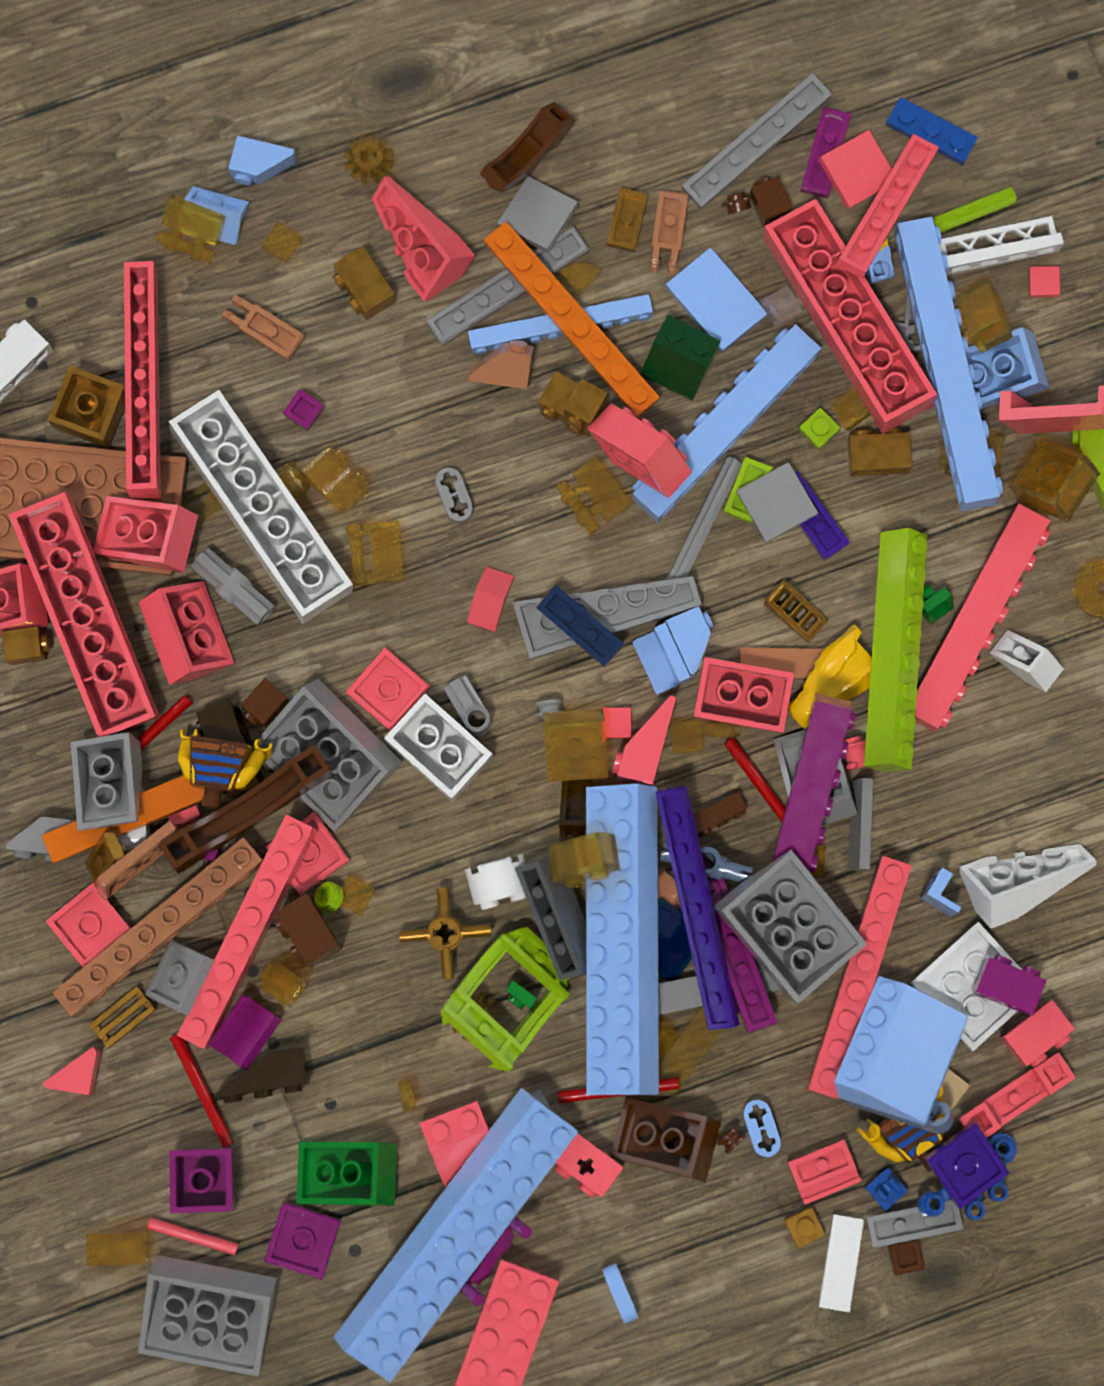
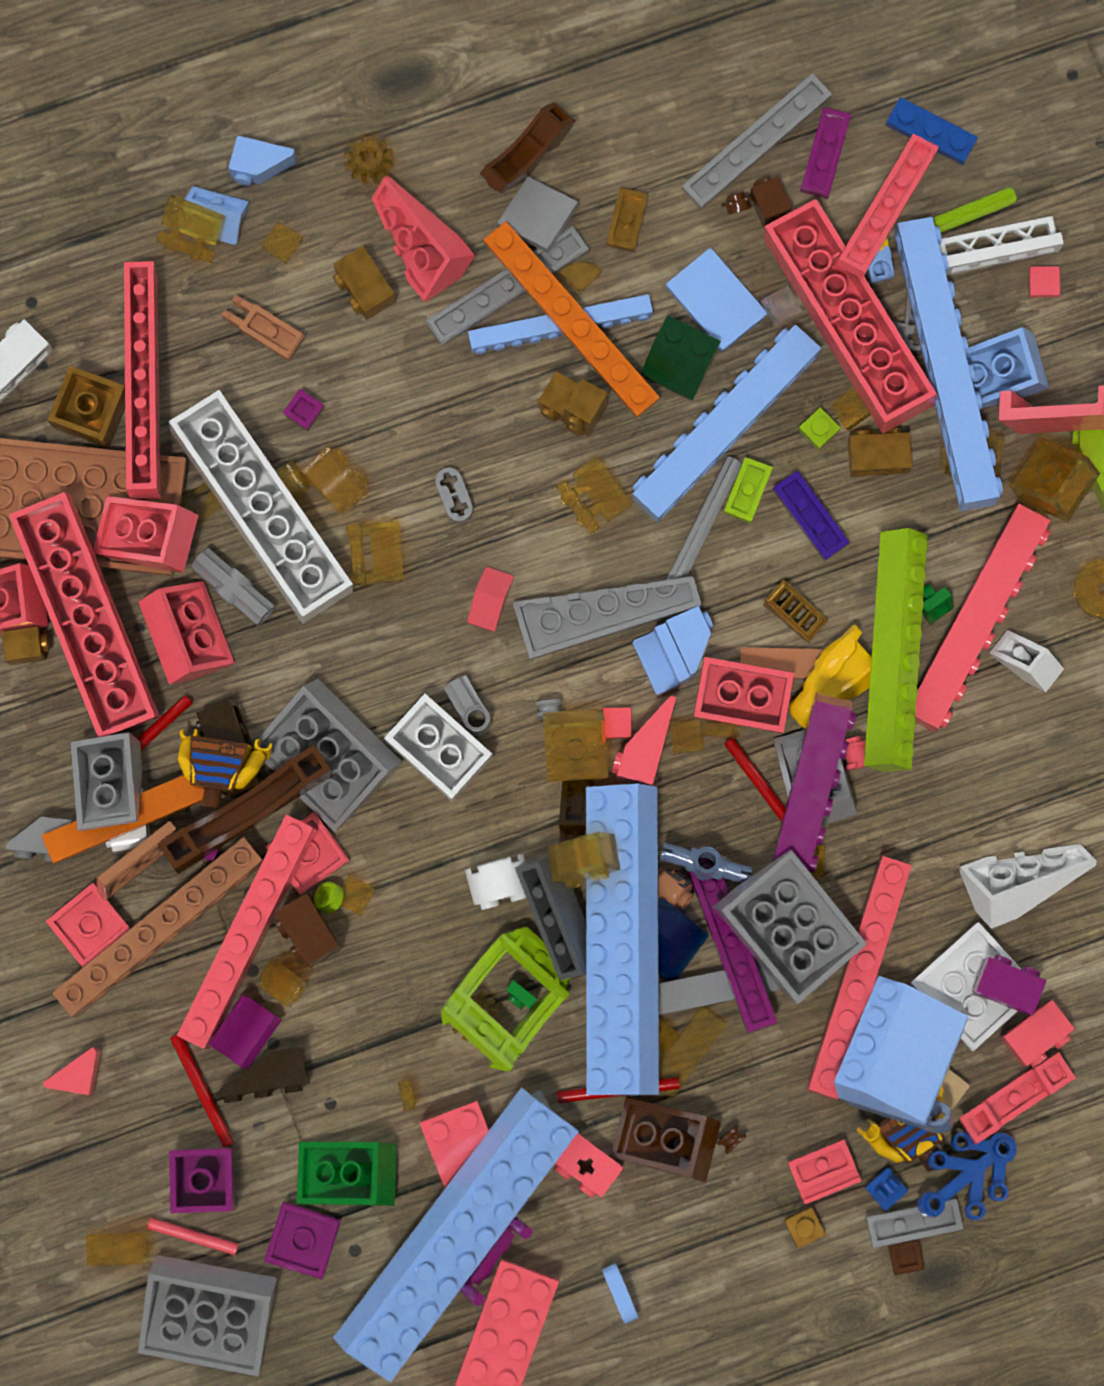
pearl gold plate [85,831,125,888] -> none
pearl gold tile [89,986,156,1049] -> none
light grey tile [145,940,215,1016] -> none
coral tile [168,805,203,830] -> none
reddish brown brick [241,678,290,728] -> none
coral tile [346,648,431,731] -> none
pearl gold bar [399,887,491,980] -> none
nougat slope [468,340,534,389] -> none
dark blue plate [536,585,624,668] -> none
coral brick [587,403,692,498] -> none
nougat hinge [650,190,689,275] -> none
dark purple tile [655,786,740,1031] -> none
reddish brown piece [693,792,747,837] -> none
light grey tile [736,462,818,544] -> none
light blue beam [743,1100,781,1157] -> none
coral tile [818,130,892,210] -> none
white tile [818,1214,864,1312] -> none
light grey tile [848,778,873,871] -> none
light blue panel [920,868,961,917] -> none
dark purple tile [924,1122,1009,1210] -> none
clear yellow brick [956,279,1013,353] -> none

